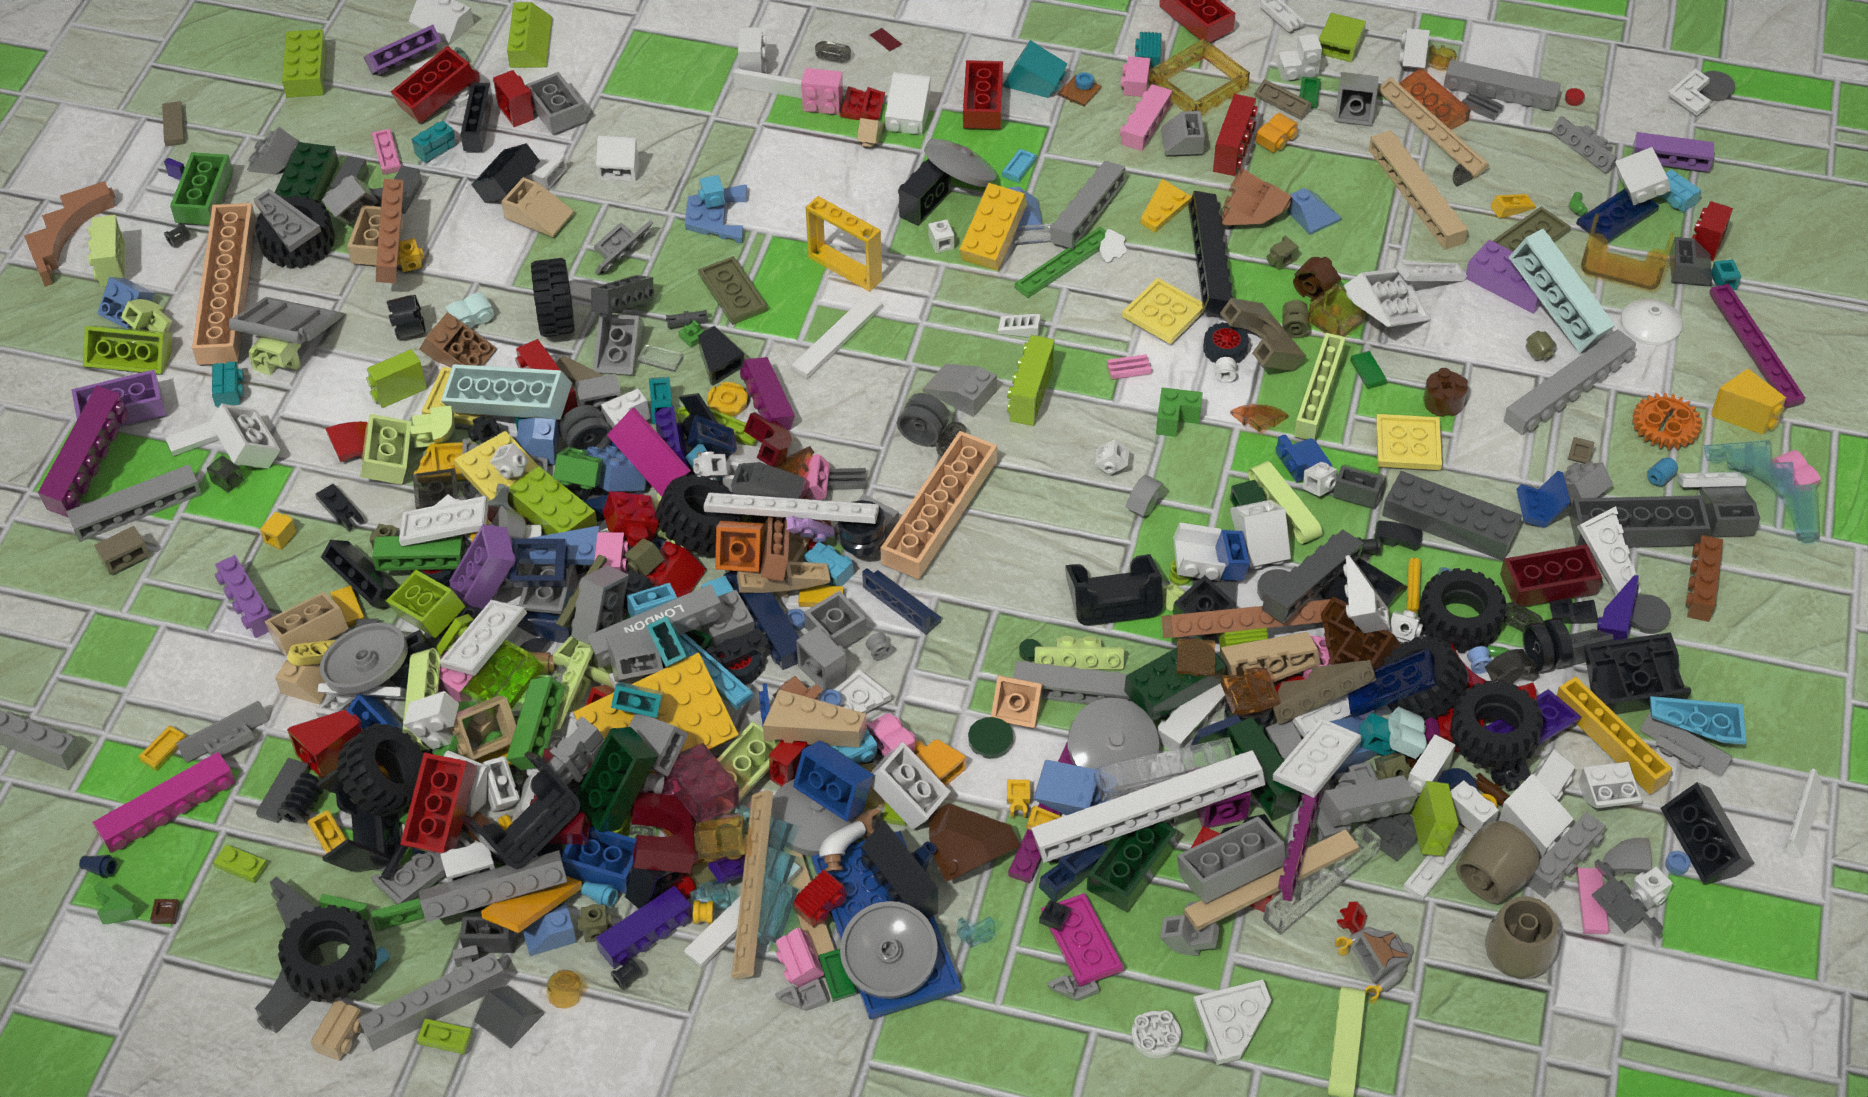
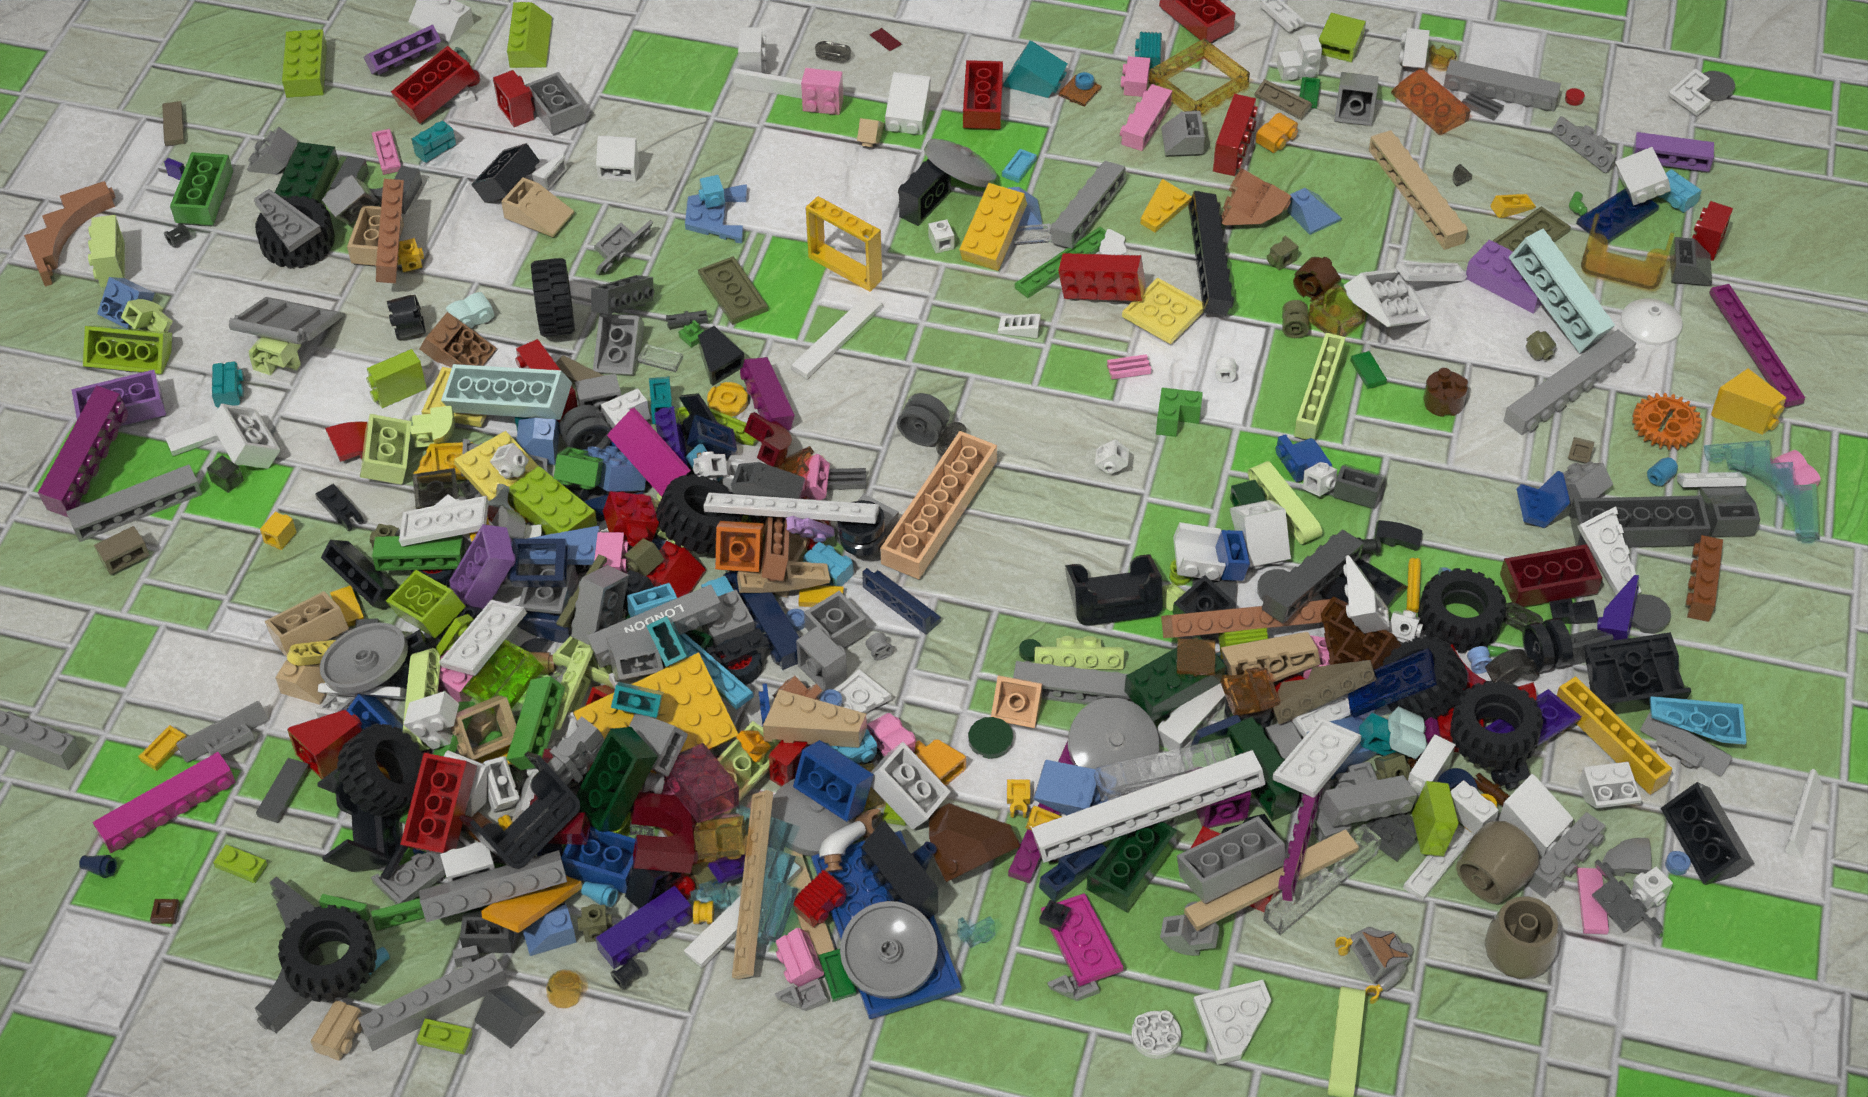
bright green slope [94,880,140,924] -> none
light nougat brick [192,203,256,365] -> none
medium lavender brick [215,555,272,638] -> none
black piece [277,772,324,824] -> none
yellow slope [307,810,346,854] -> none
black brick [460,83,493,151] -> none
black brick [468,415,500,445] -> none
red slope [840,86,885,120] -> none
light grey slope [923,364,997,417] -> none
lime brick [1007,335,1055,426] -> none
light grey brick [1125,474,1168,516] -> none
black wheel [1203,322,1249,363] -> none
dark tan arch [1220,298,1306,371] -> none
clear orange brick [1230,404,1289,432] -> none
red tile [1336,902,1367,934] -> none
light yellow plate [1376,414,1442,470] -> none
tan tile [1377,77,1489,179] -> none
dark grey brick [1382,471,1522,561] -> none
white brick [1533,749,1575,800] -> none
teal brick [1712,259,1741,290] -> none
none -> light orange bracket [736,730,771,762]
none -> red brick [1058,253,1146,301]

